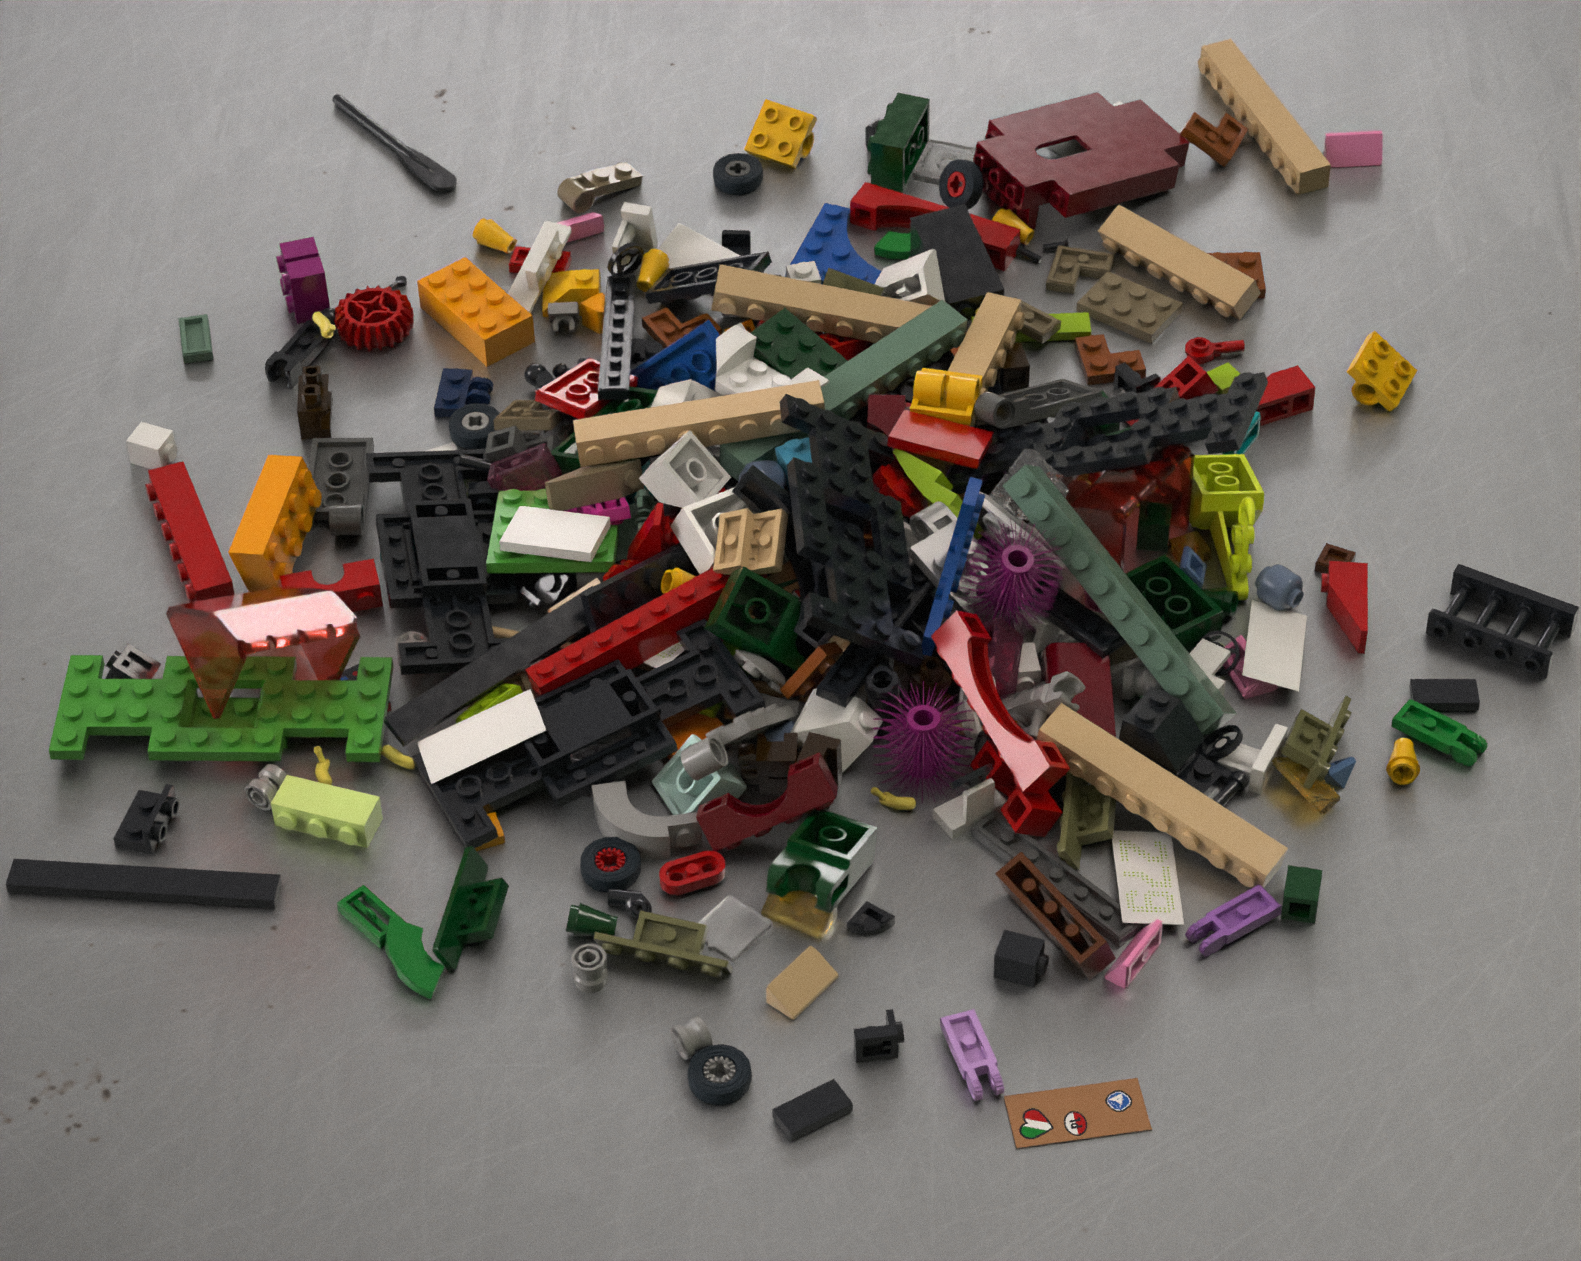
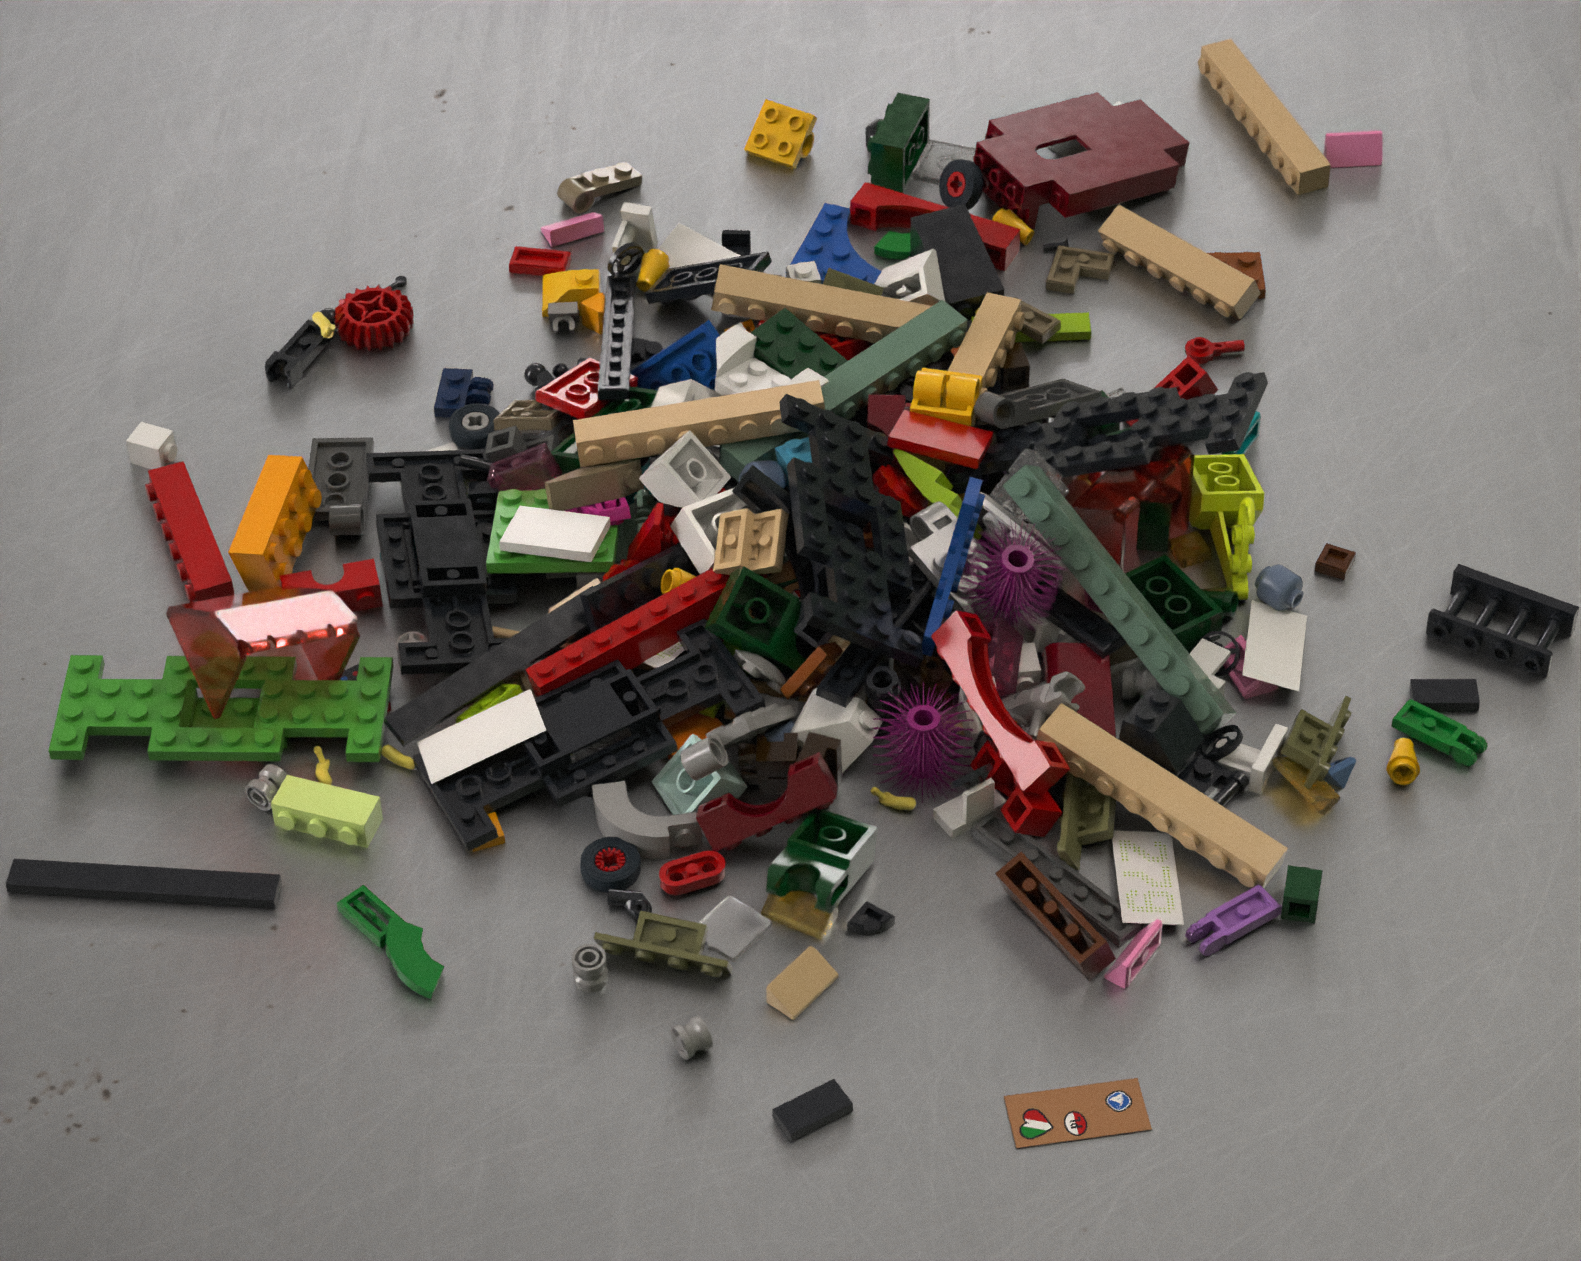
black bracket [105,643,161,679] -> none
black bracket [113,784,180,855] -> none
sand green tile [178,314,214,364] -> none
magenta piece [276,237,330,324] -> none
dark brown hips [297,366,333,440] -> none
black piece [332,94,457,191] -> none
light orange brick [417,257,535,367] -> none
dark green bracket [432,846,509,971] -> none
yellow cone [473,218,517,254] -> none
white bracket [508,221,572,313] -> none
black bracket [519,573,576,612] -> none
dark green cone [566,903,618,937] -> none
dark orange plate [641,307,722,349] -> none
black bush [687,1044,752,1105] -> none
black bush [713,153,763,195] -> none
black bracket [854,1009,904,1063] -> none
lavender hinge [940,1009,1004,1101] -> none
black brick [994,930,1049,988] -> none
black piece [1016,244,1043,263] -> none
dark orange plate [1074,334,1146,385] -> none
dark tan plate [1076,271,1183,344] -> none
black bracket [1113,363,1161,396] -> none
medium blue slope [1179,546,1207,588] -> none
dark orange plate [1180,112,1248,167] -> none
lime tile [1207,362,1240,395] -> none
red slope [1256,365,1316,426] -> none
red slope [1320,561,1368,654] -> none
yellow plate [1346,331,1417,412] -> none

